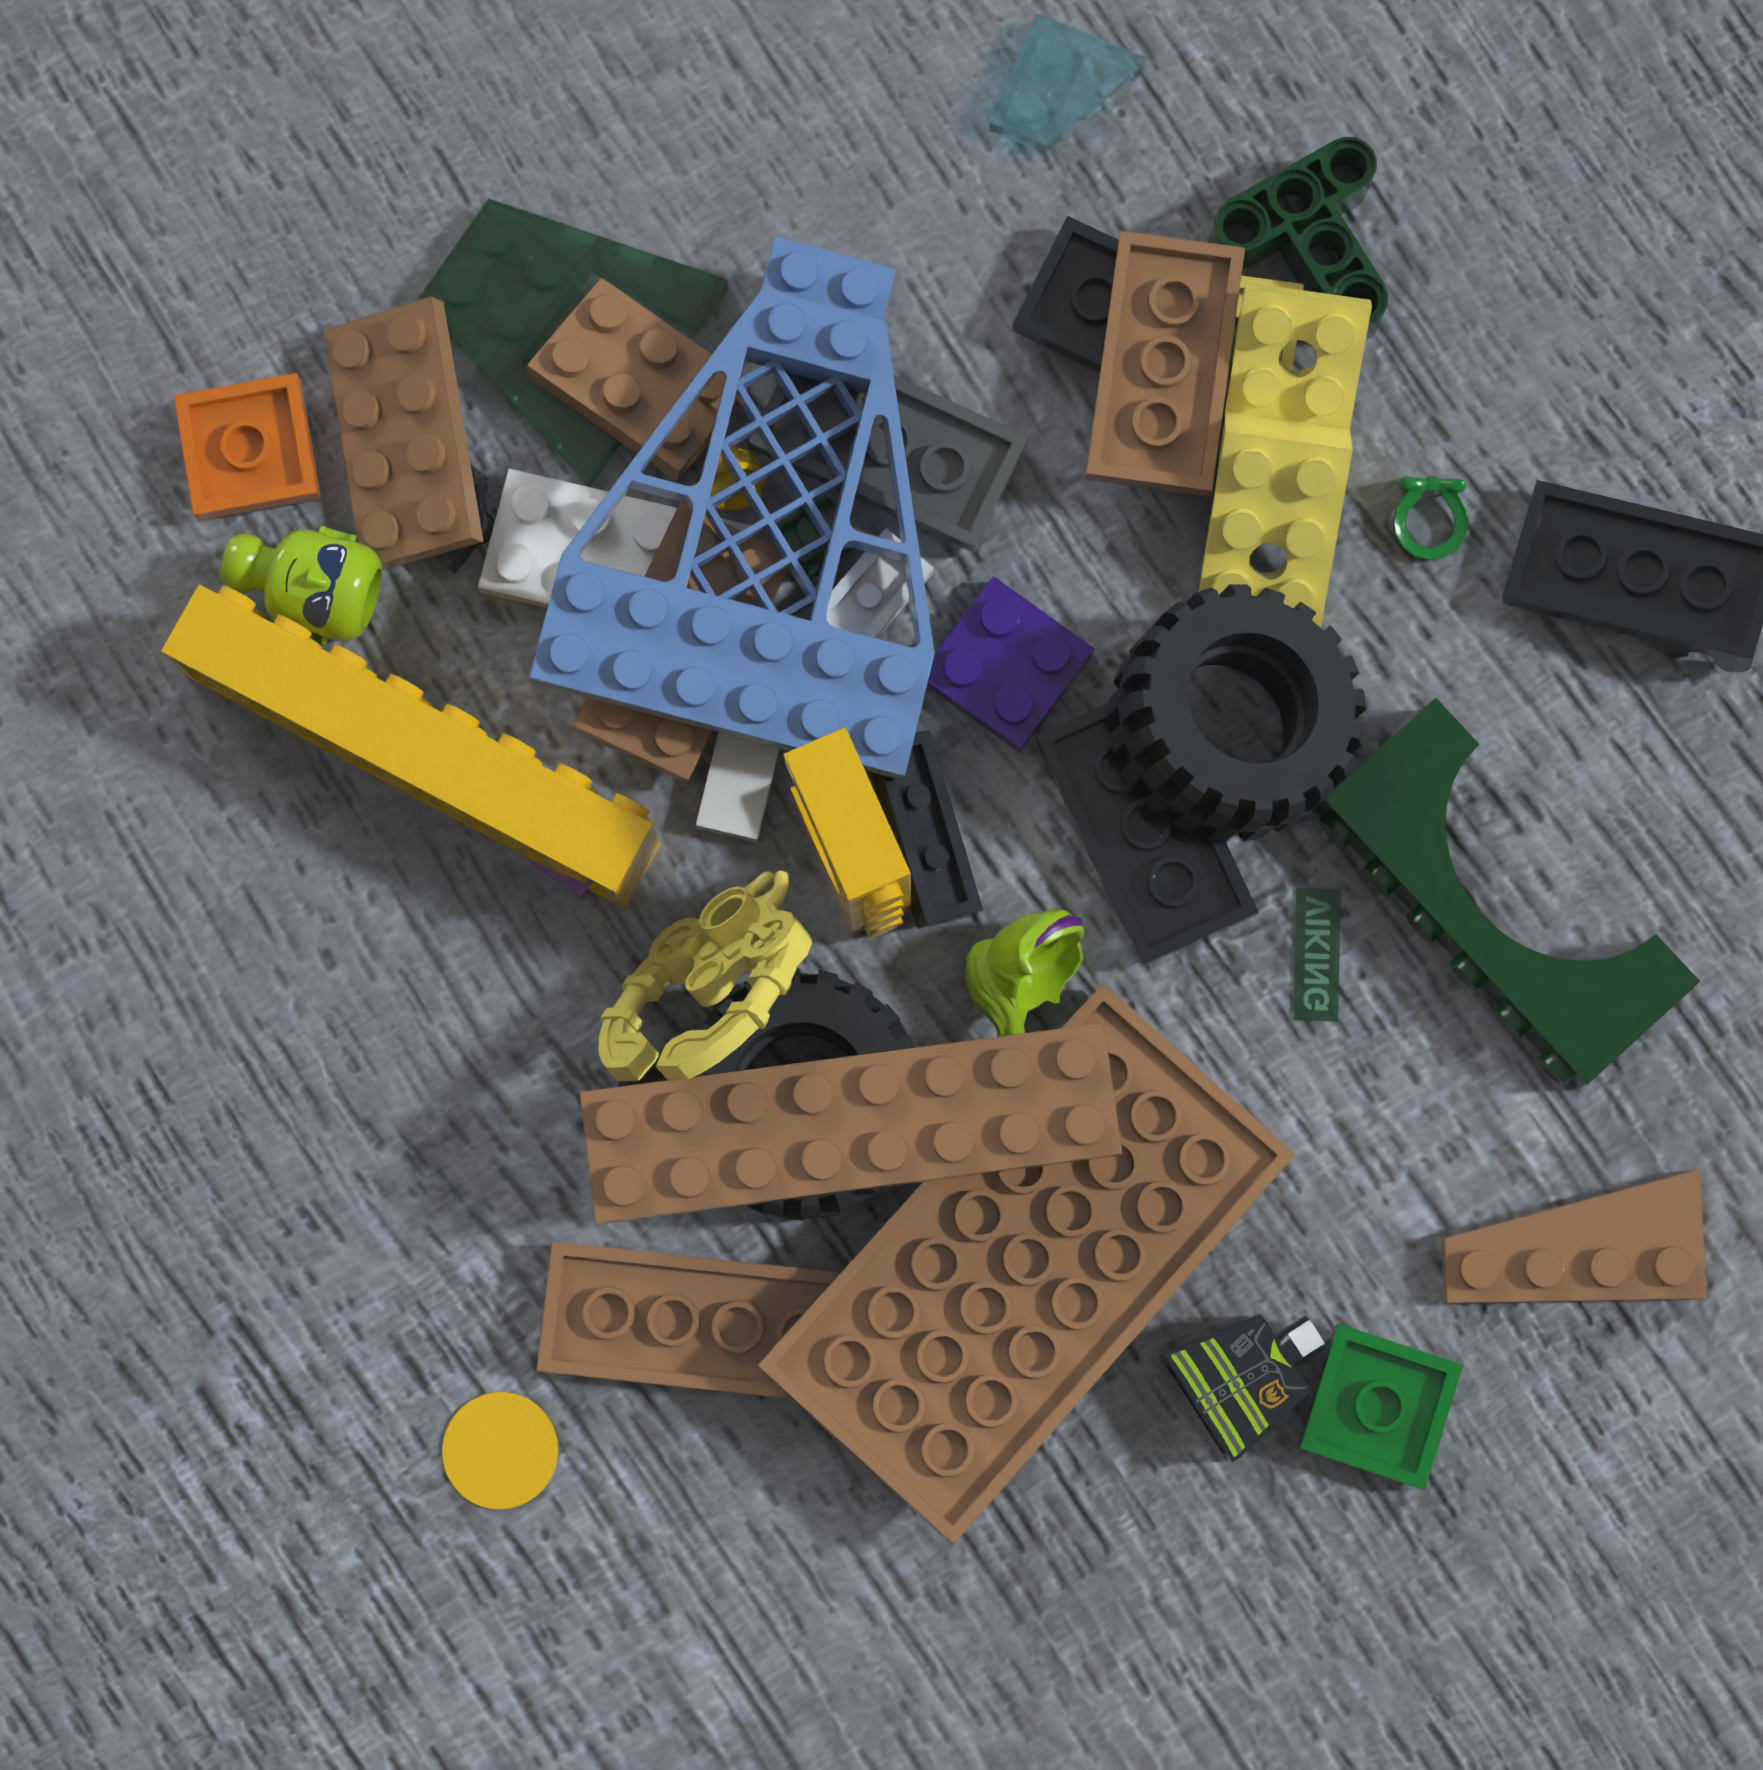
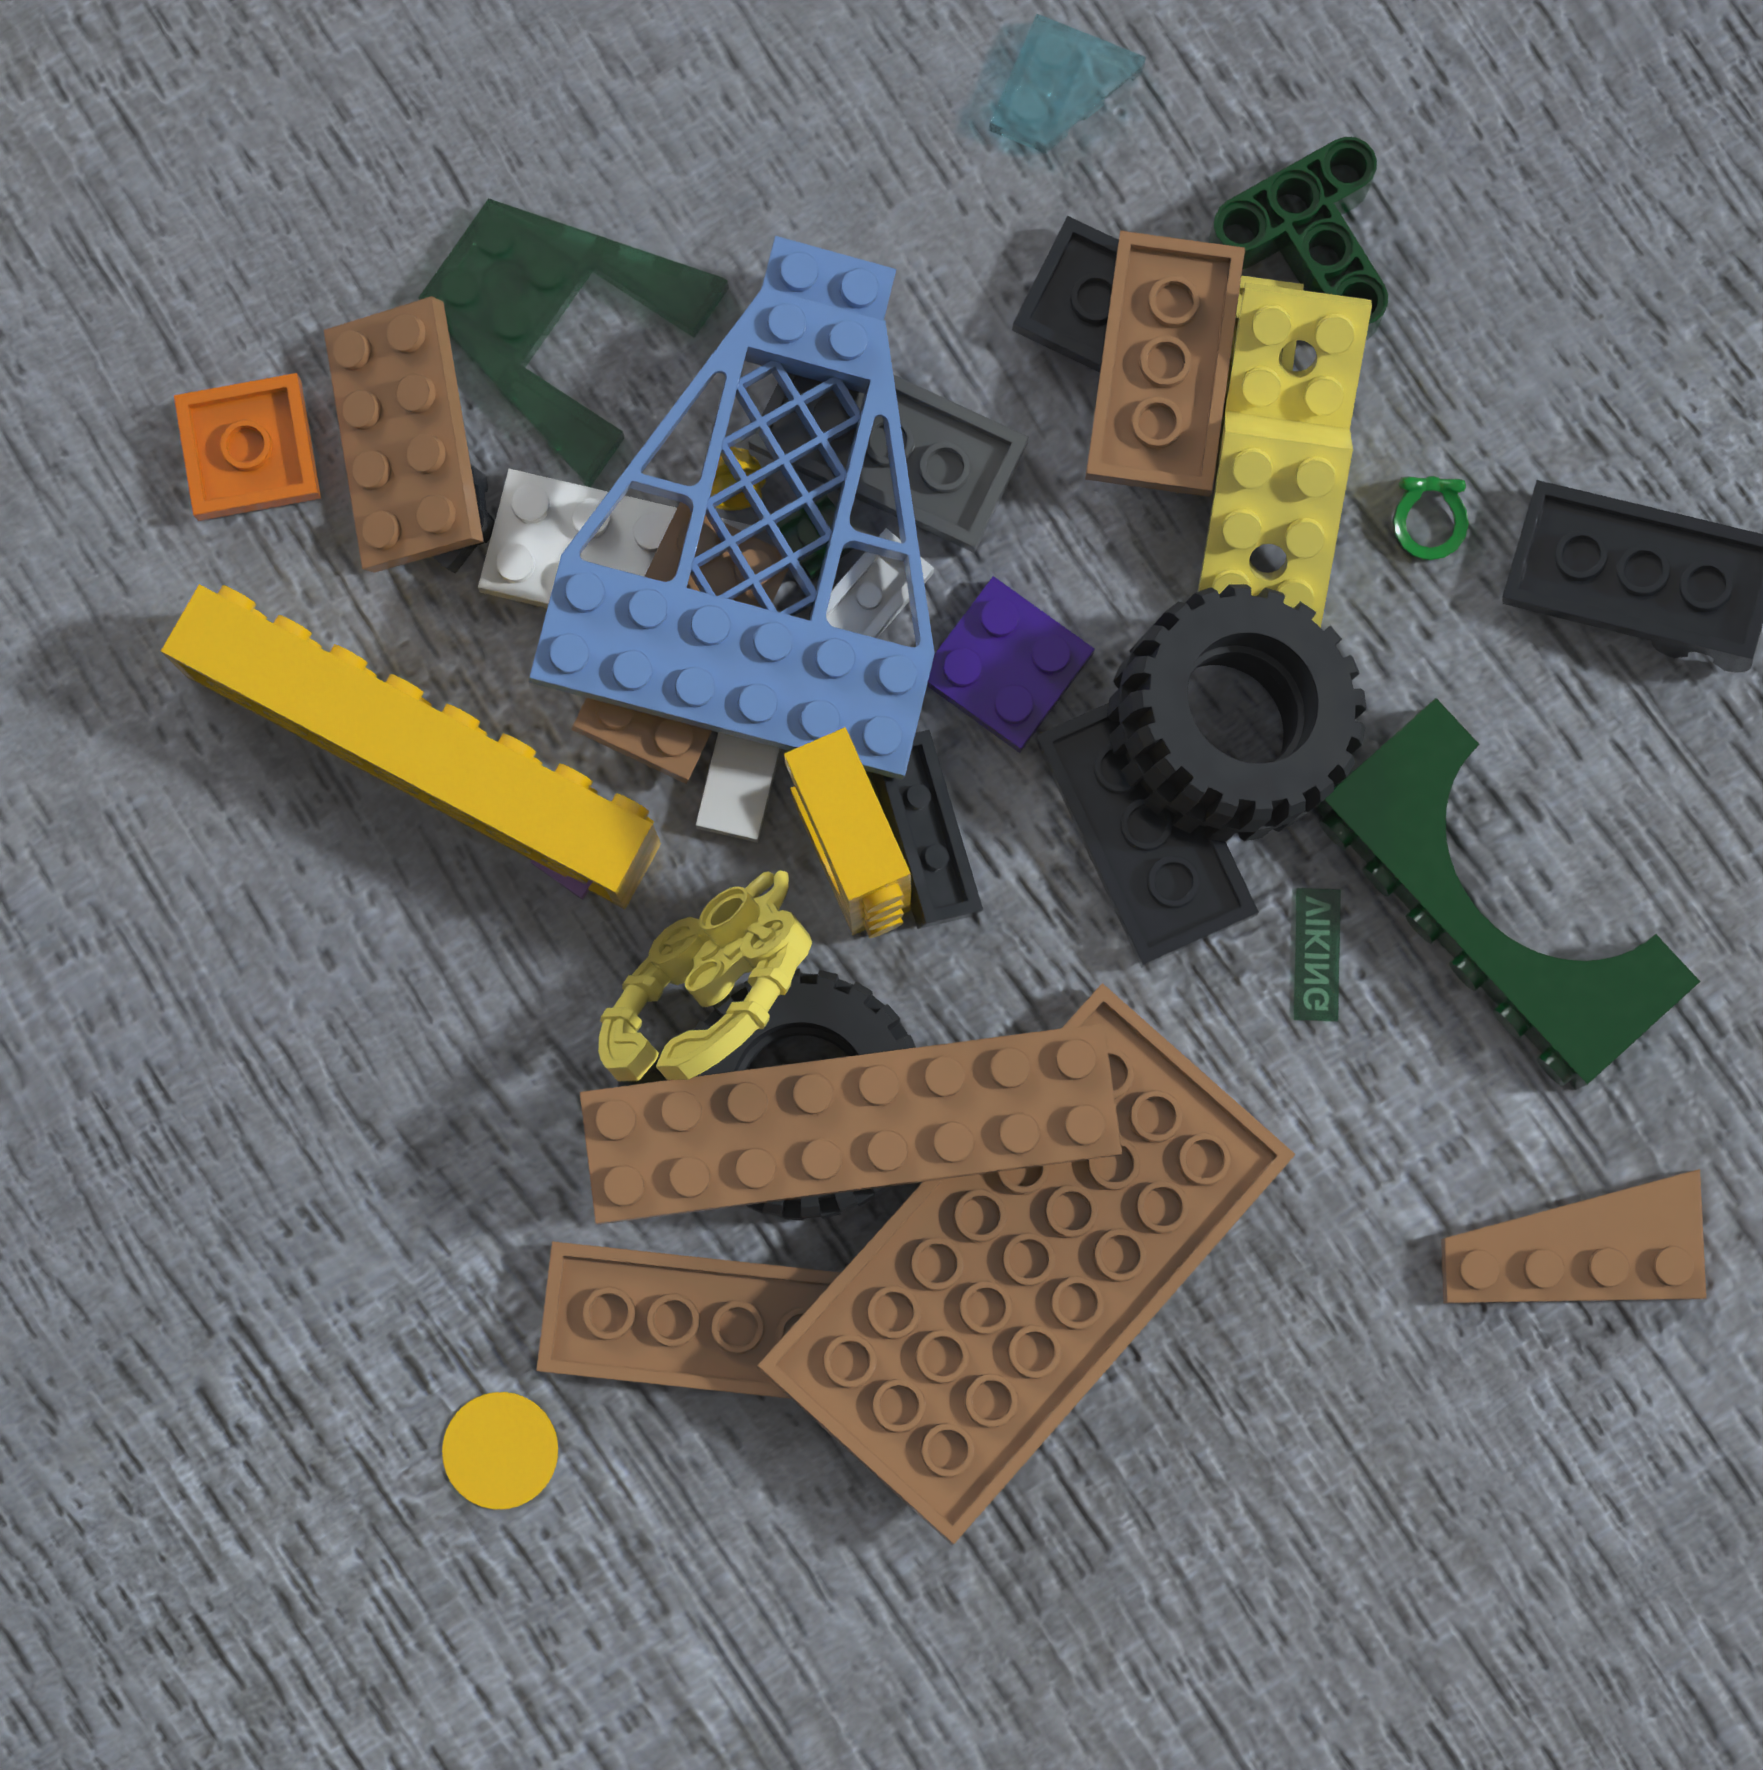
lime piece [220,525,382,645] -> none
medium nougat plate [526,278,751,482] -> none
lime hair [965,908,1084,1037] -> none
black torso [1160,1314,1326,1462] -> none
green plate [1297,1324,1463,1490] -> none

